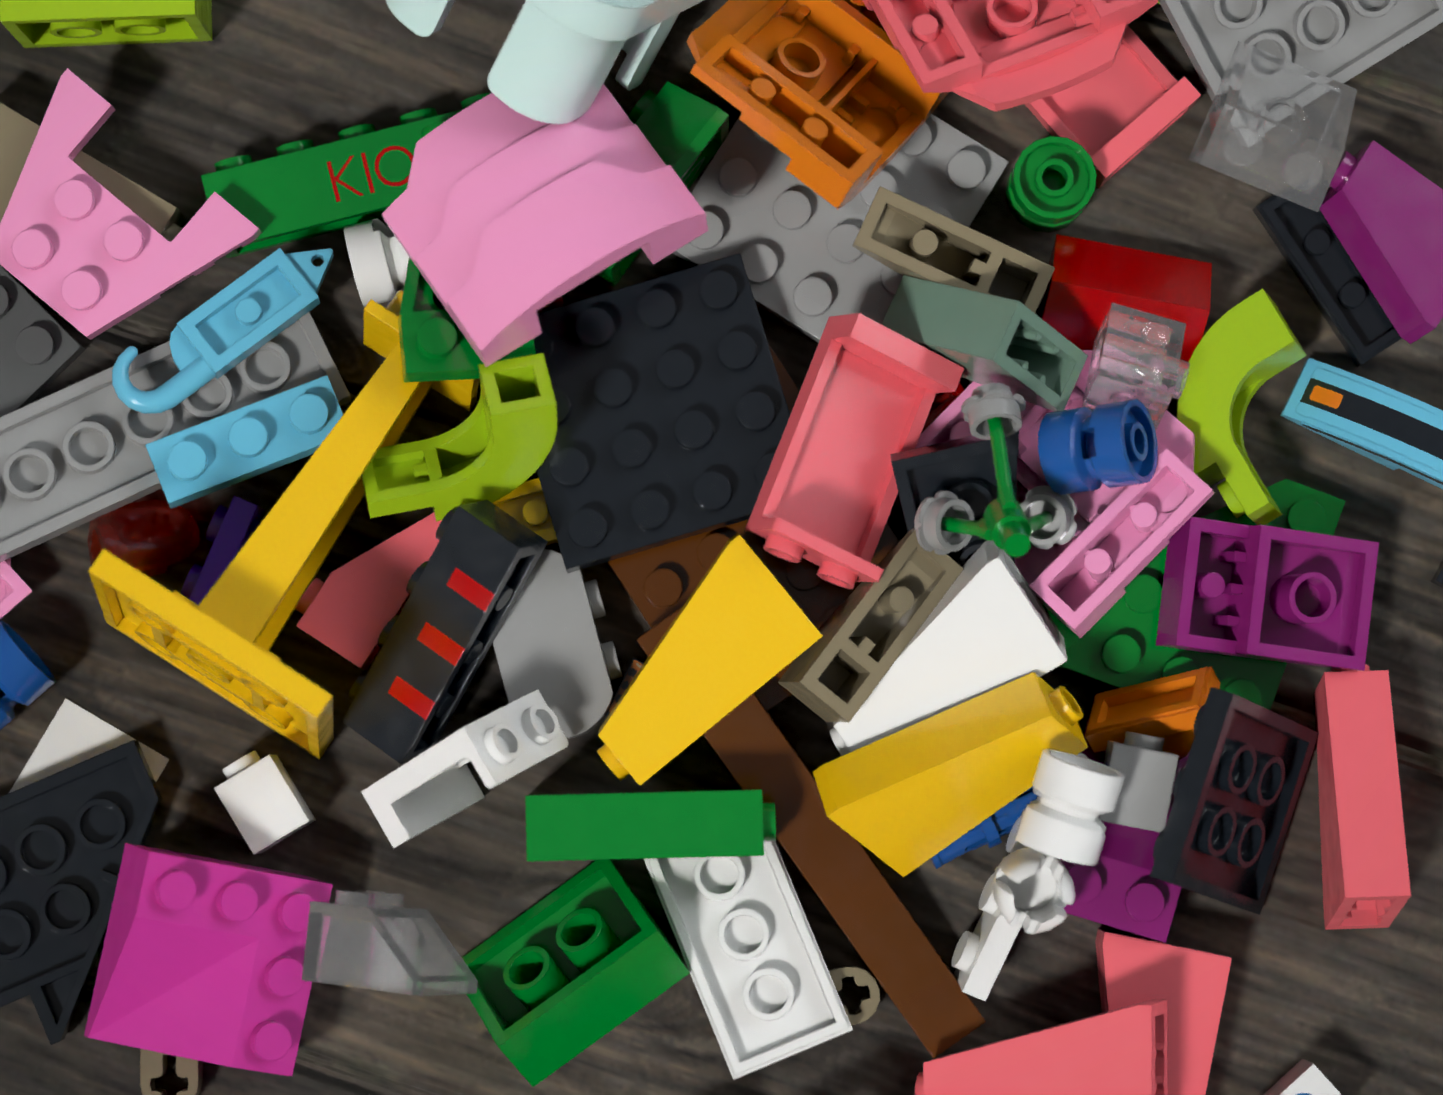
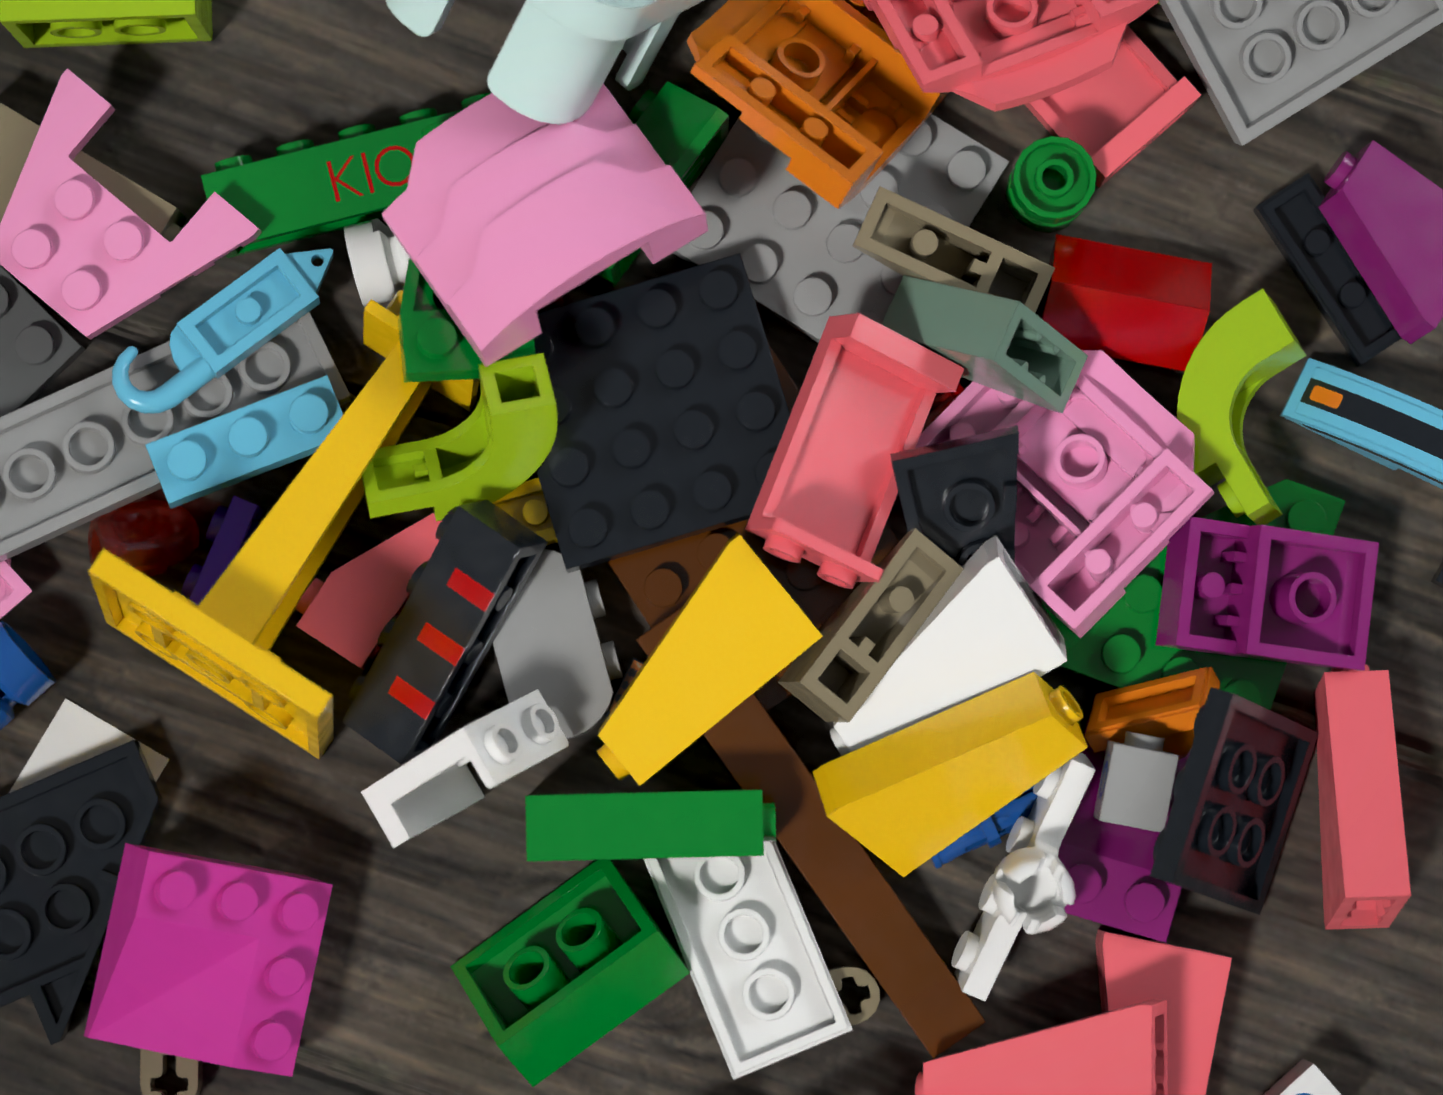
white brick [214,750,316,855] -> none
clear slope [302,890,478,996] -> none
light grey plant [914,383,1077,557] -> none
white wheel [1015,749,1125,866] -> none
blue wheel [1038,399,1158,495] -> none
clear head [1082,302,1190,431] -> none
clear slope [1188,41,1357,212] -> none

